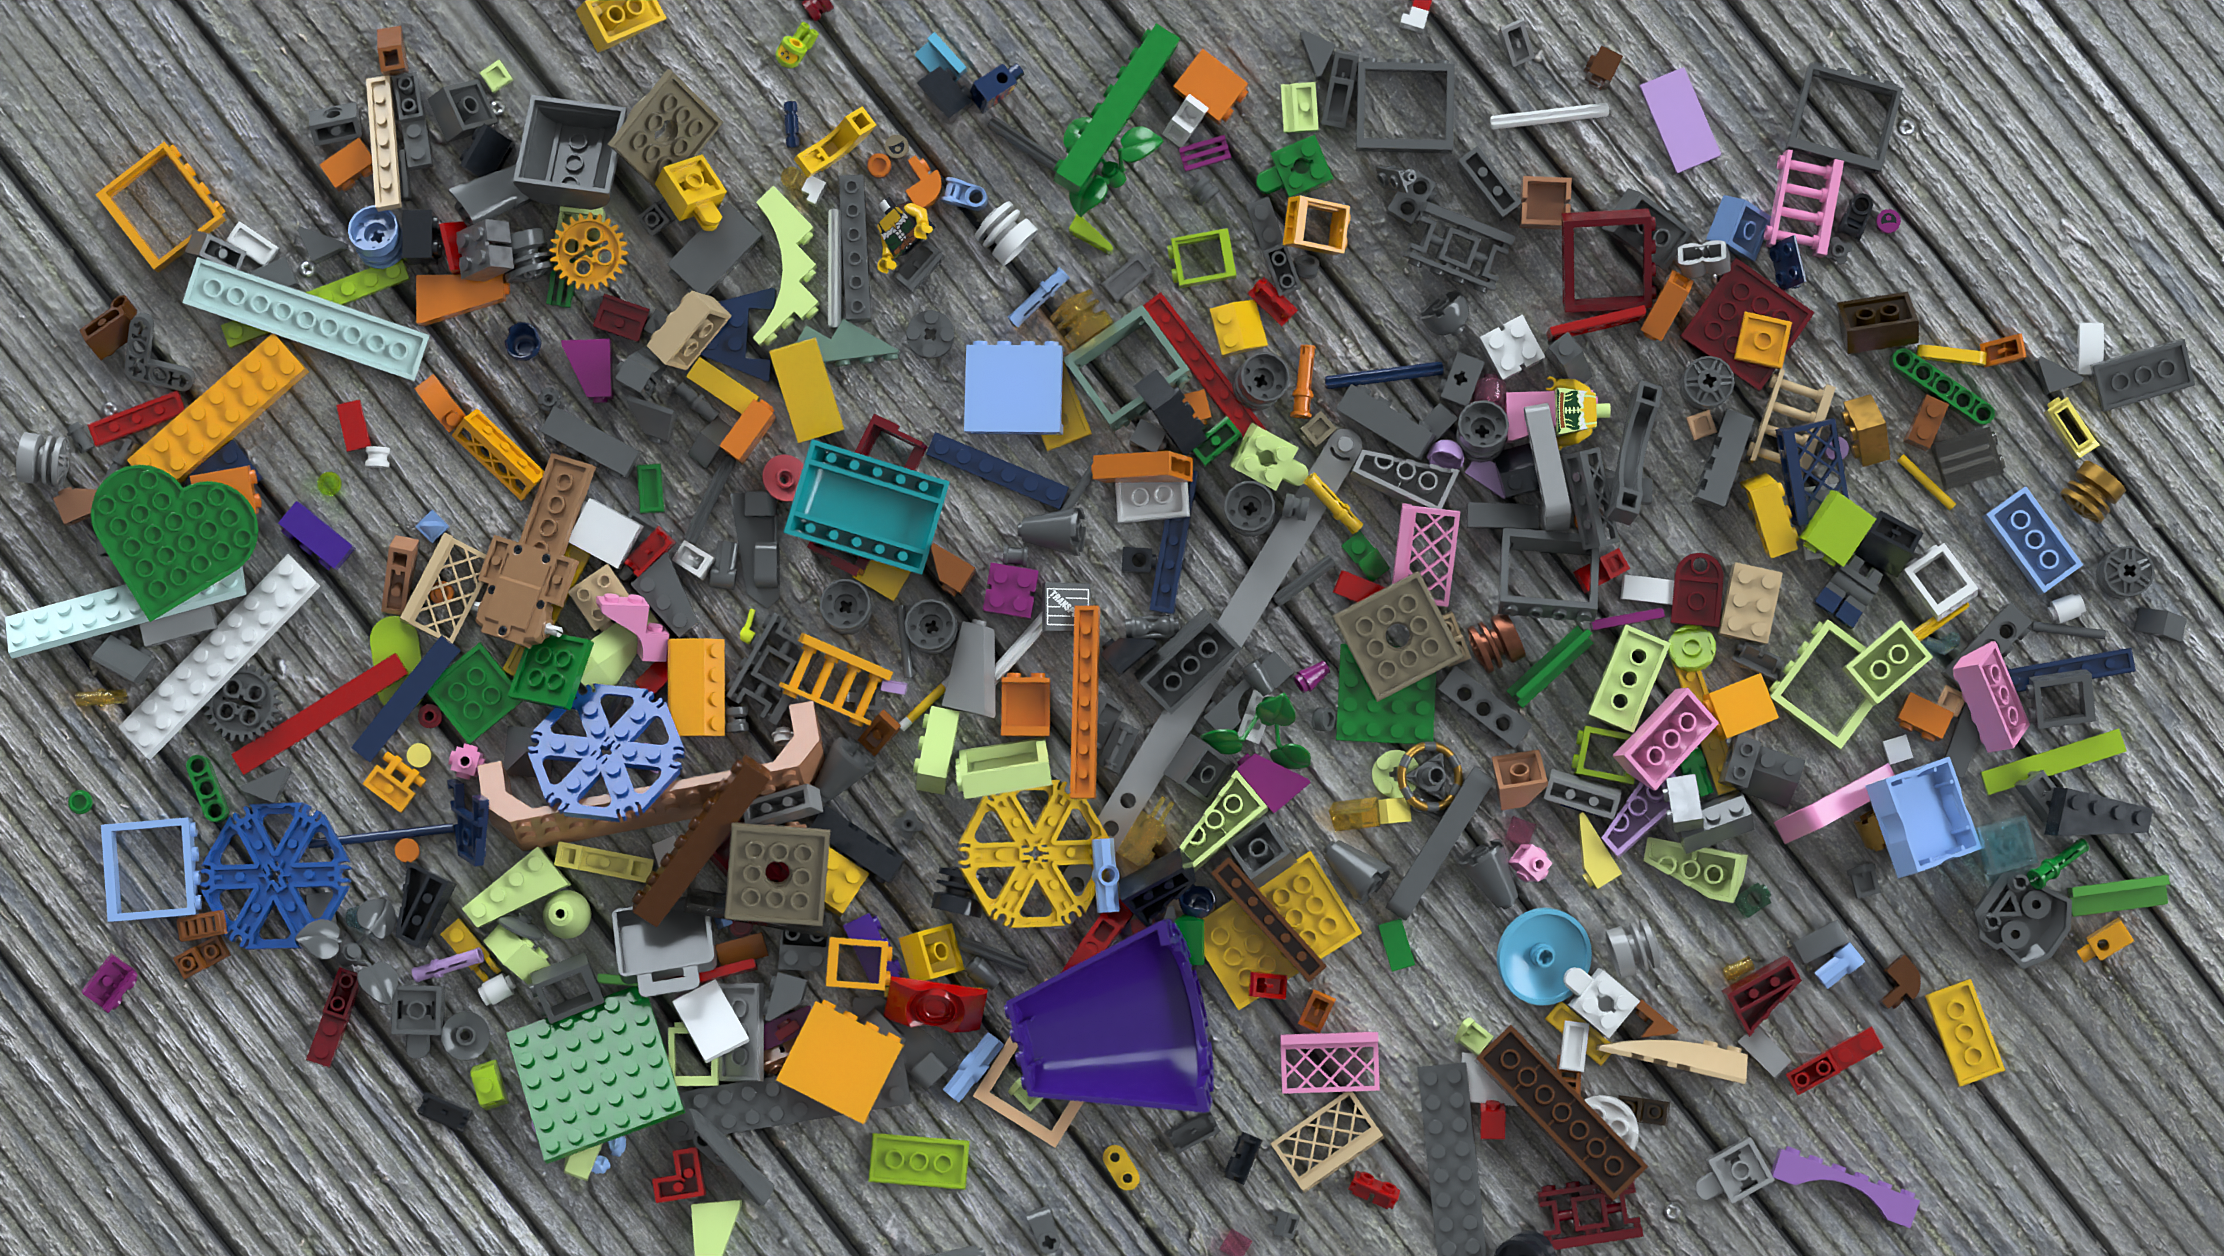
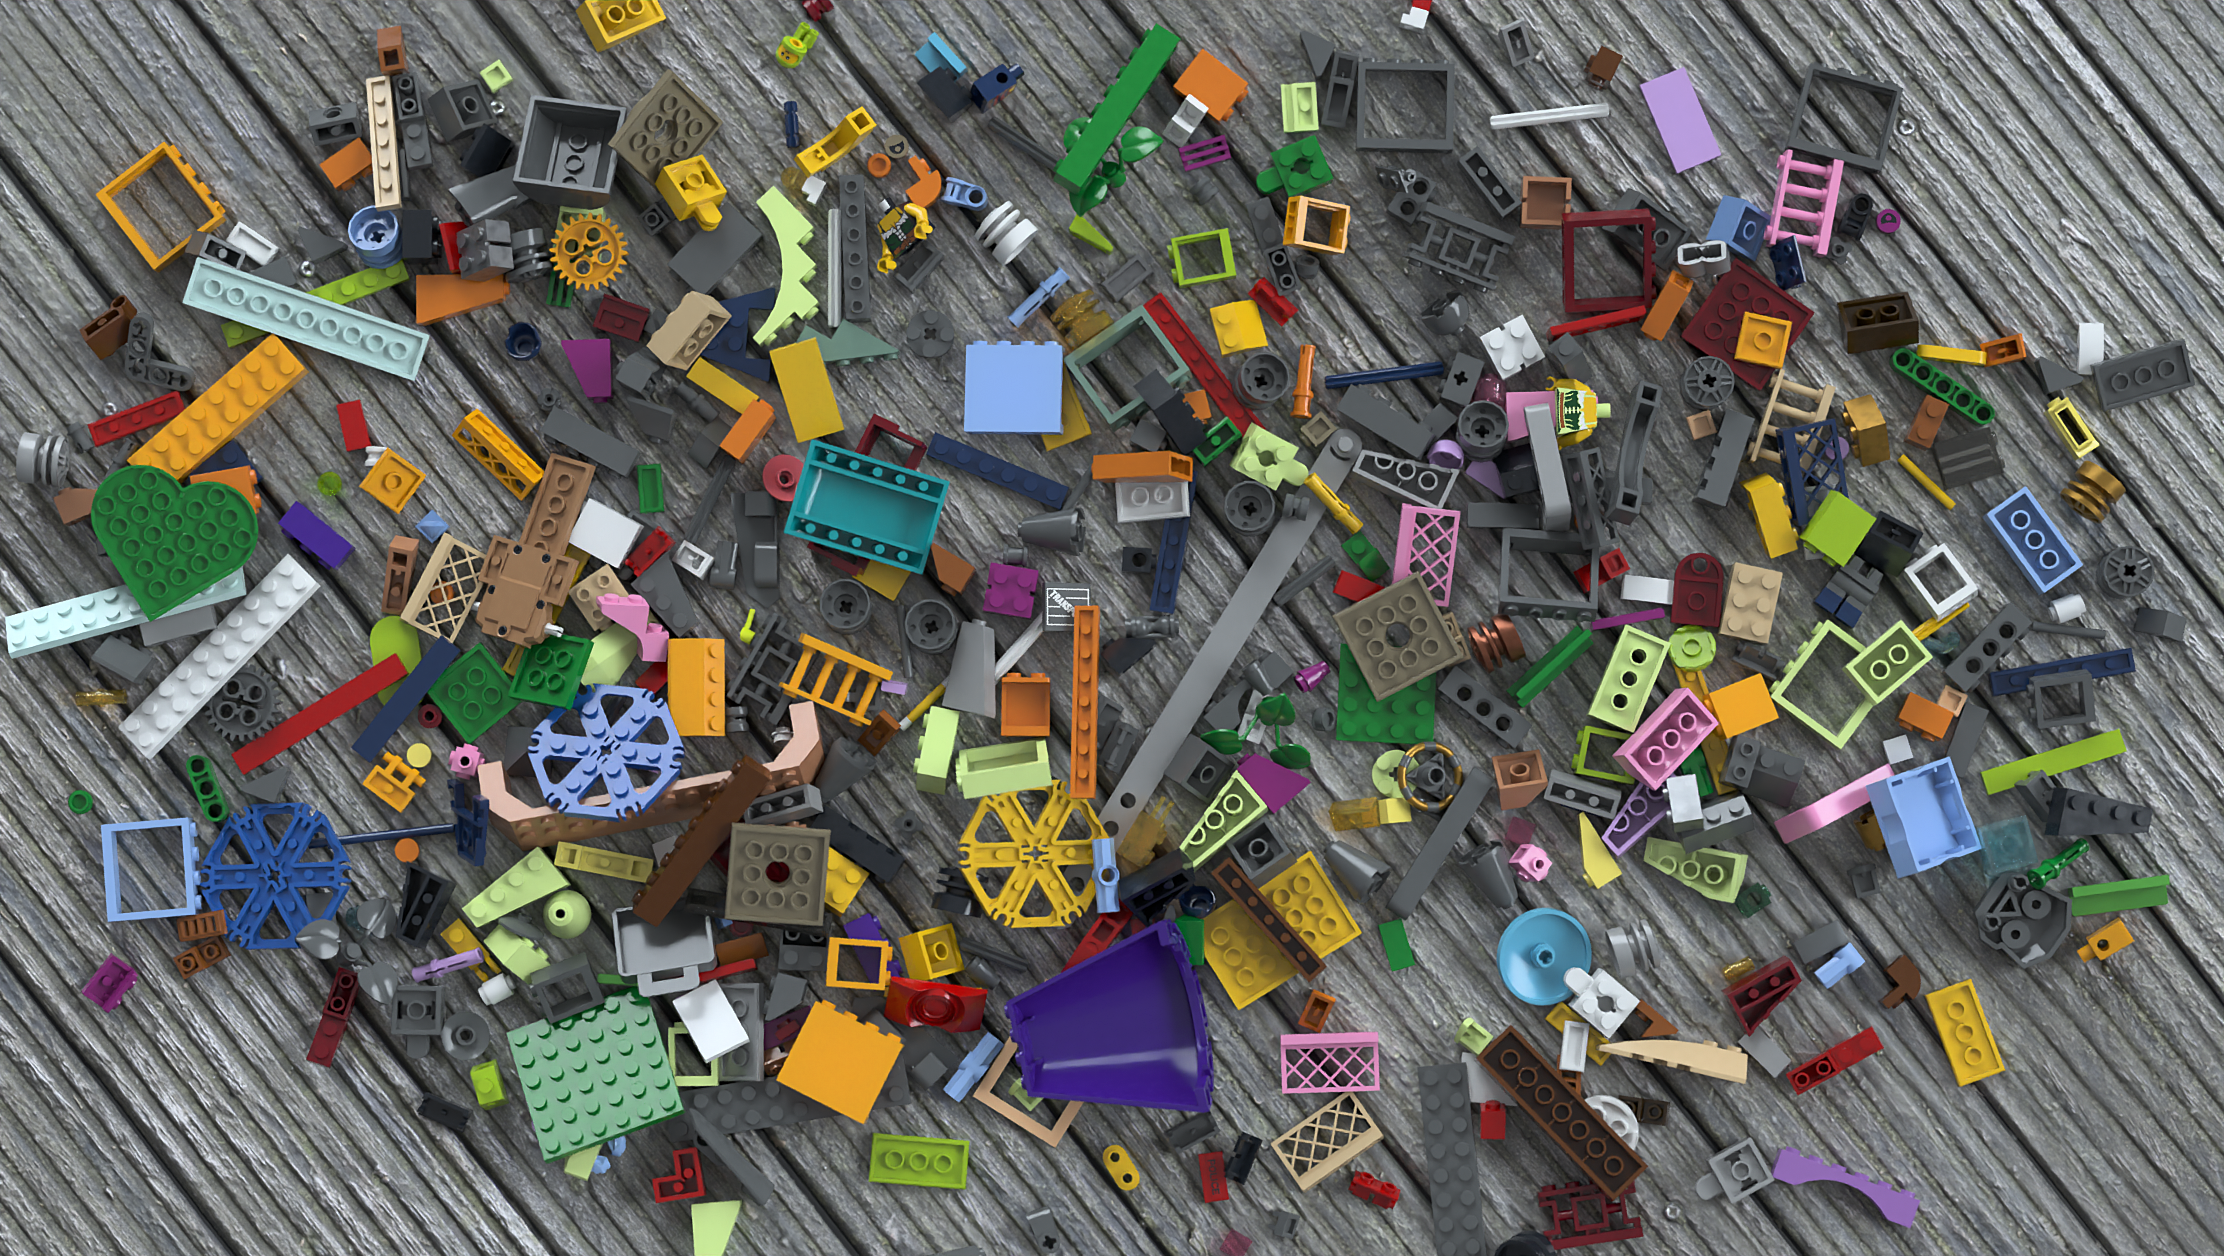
orange brick [414,374,466,433] -> none
dark grey slope [1134,608,1242,714] -> none
red slope [1248,972,1288,1000] -> none
bright pink slope [1953,641,2030,753] -> none
none -> light orange tile [359,447,427,514]
none -> red tile [1198,1151,1229,1203]

